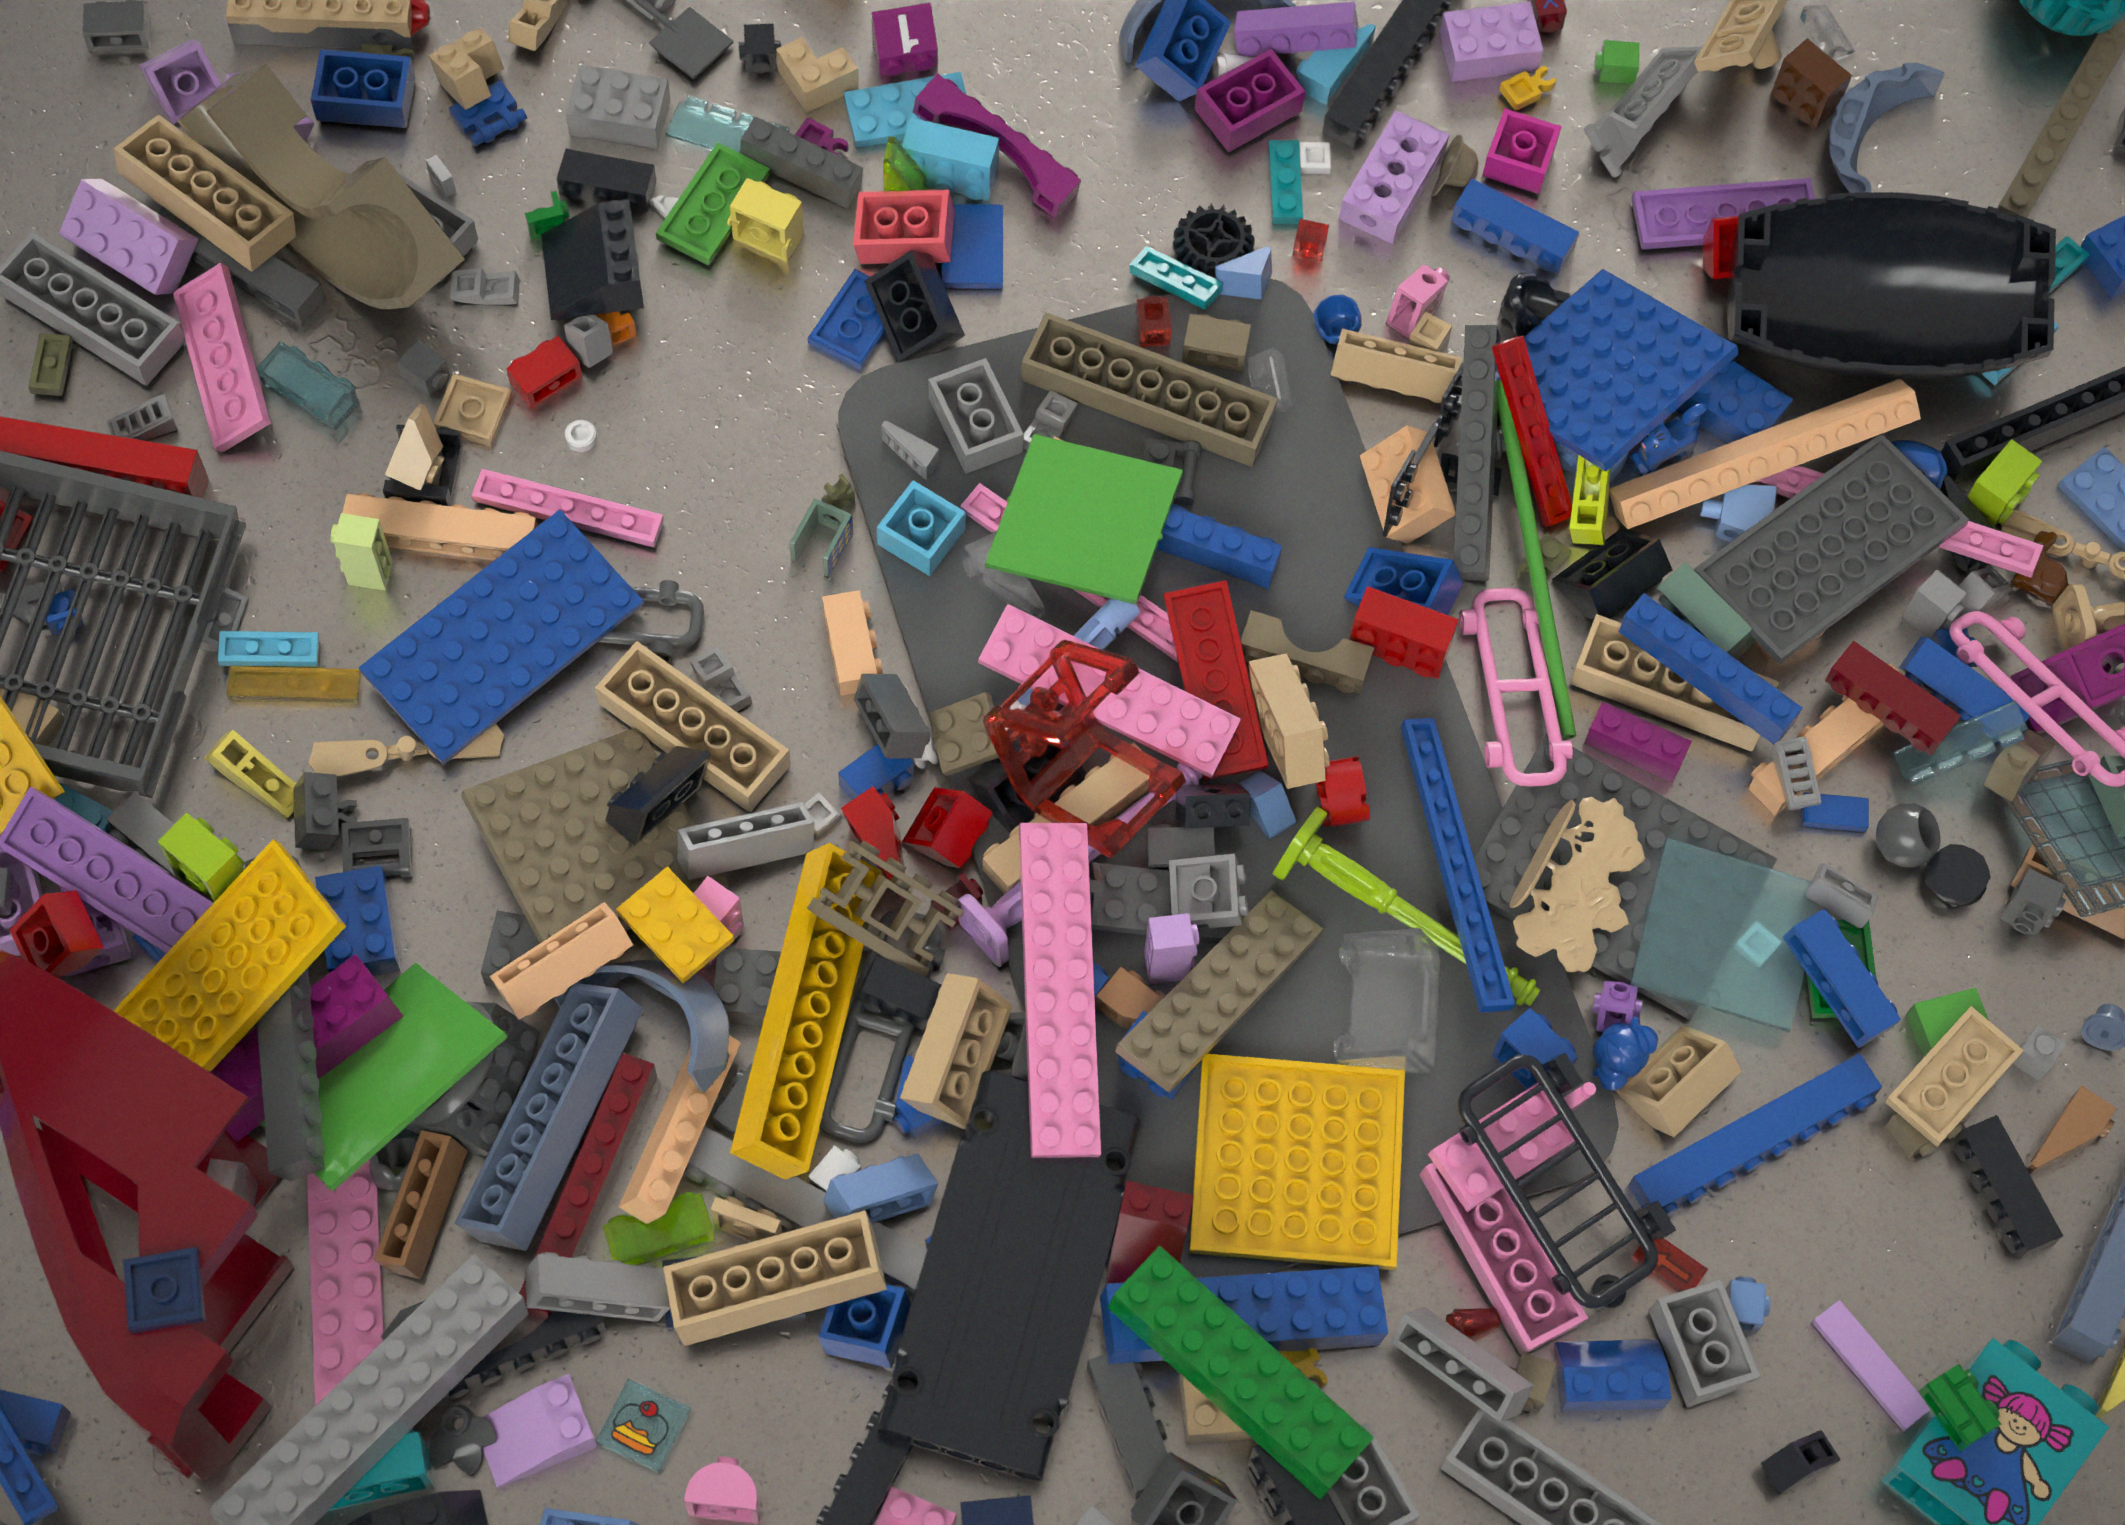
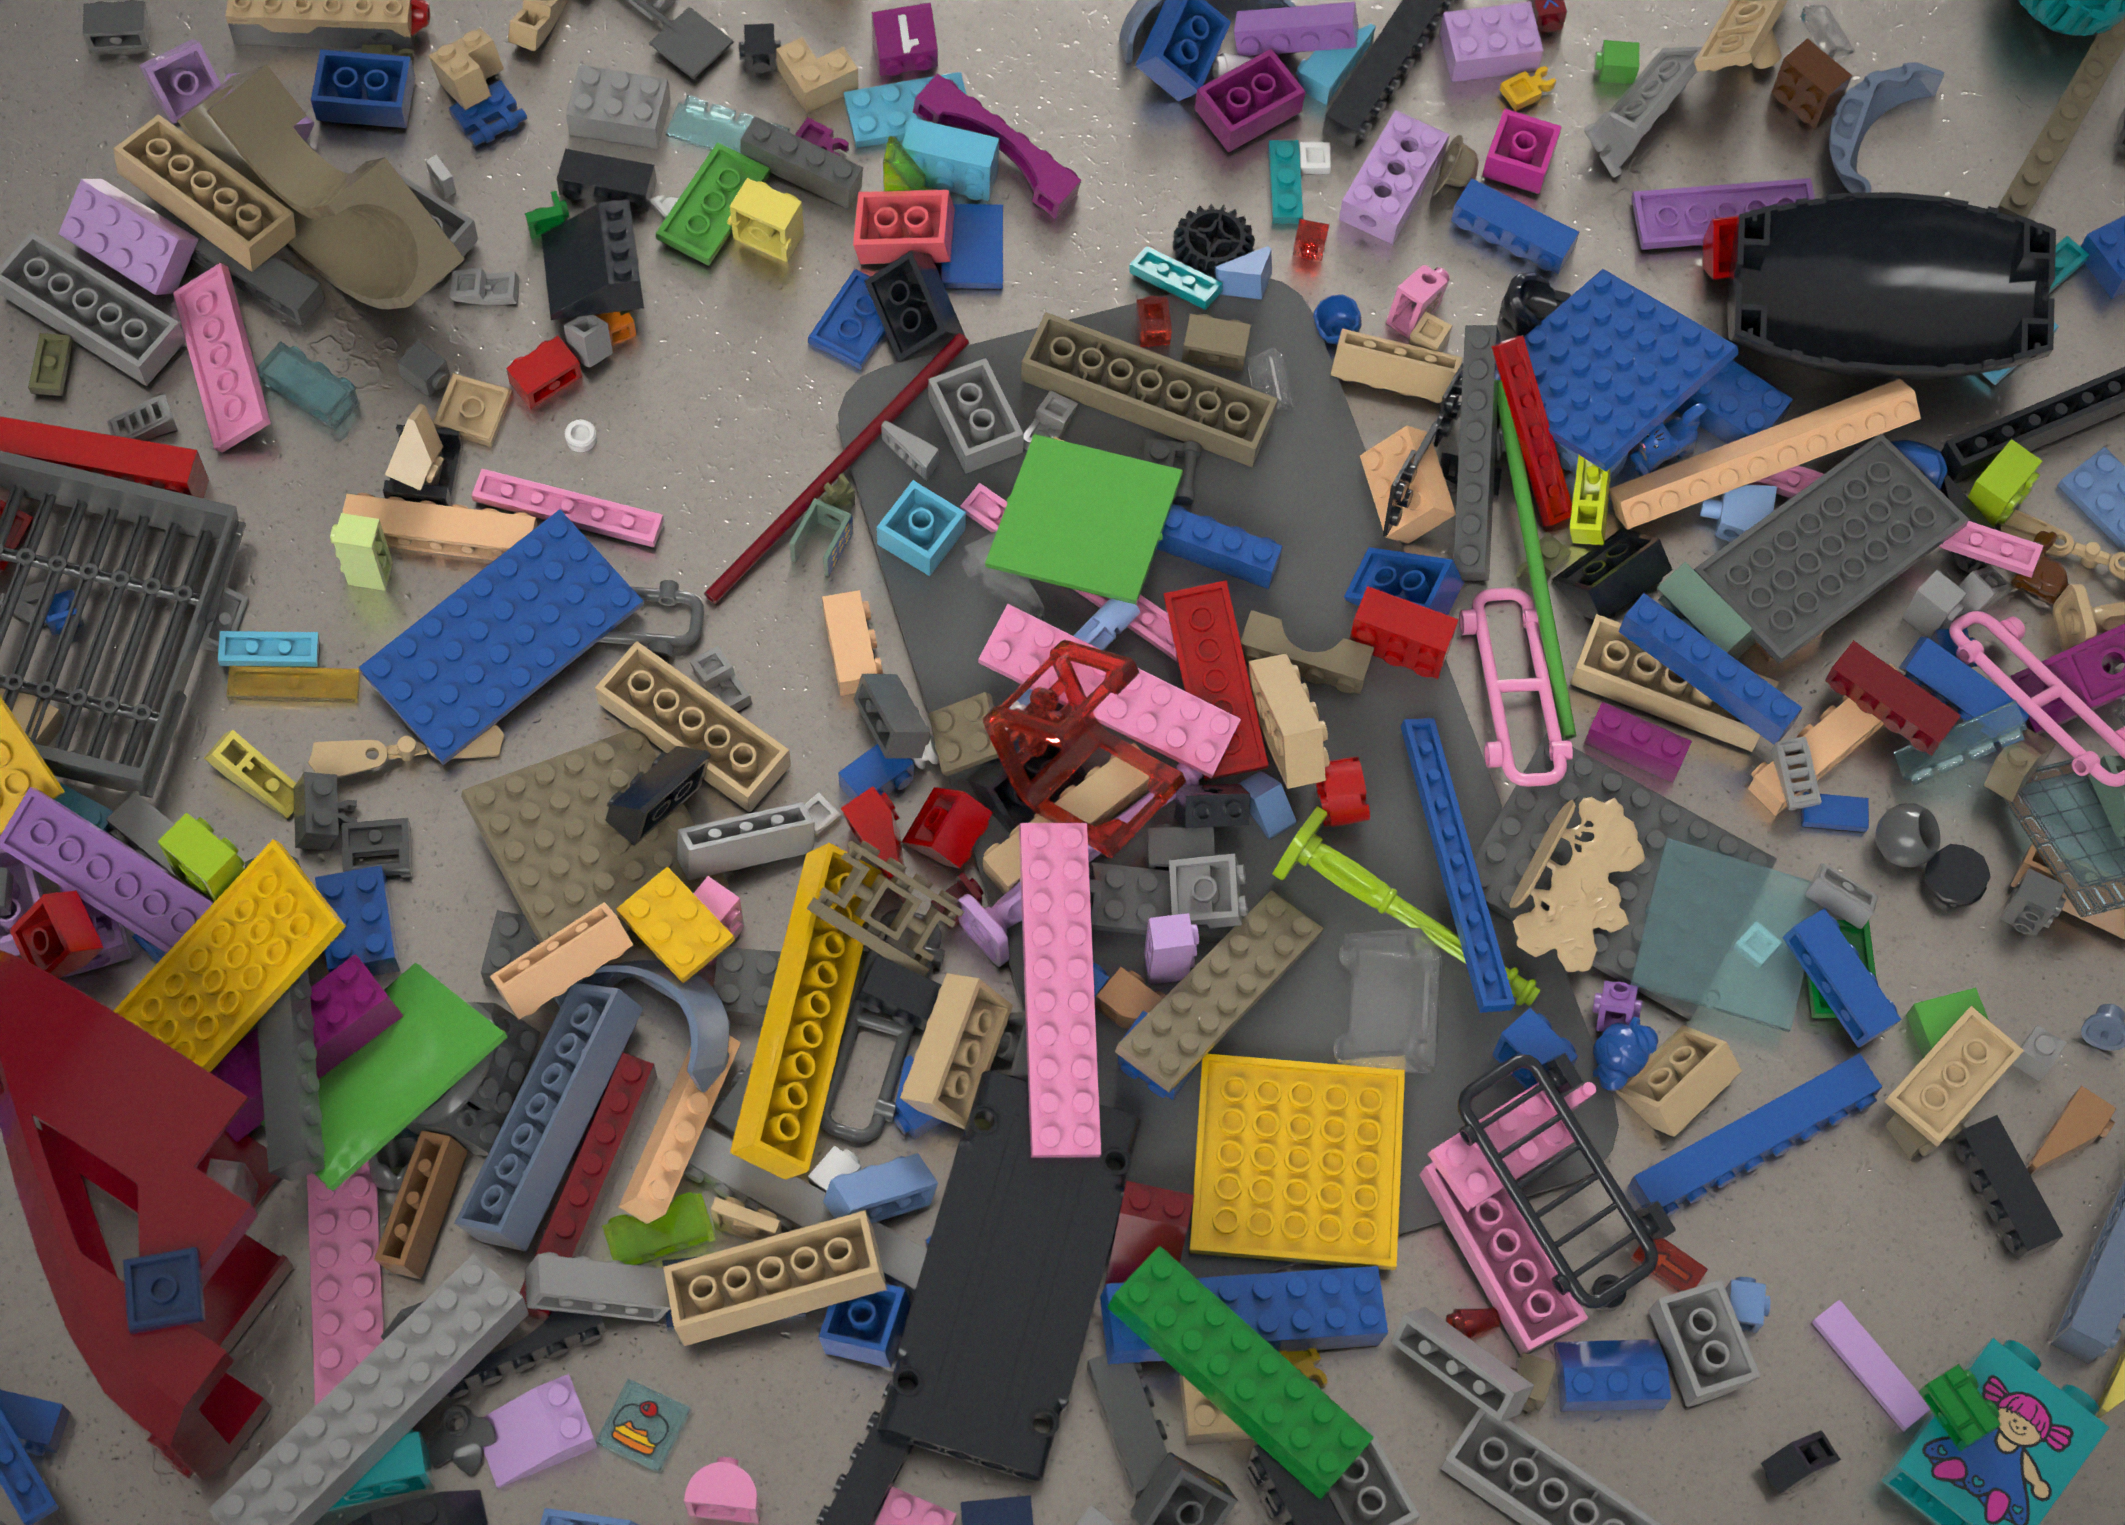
none -> dark red piece [704,333,970,604]

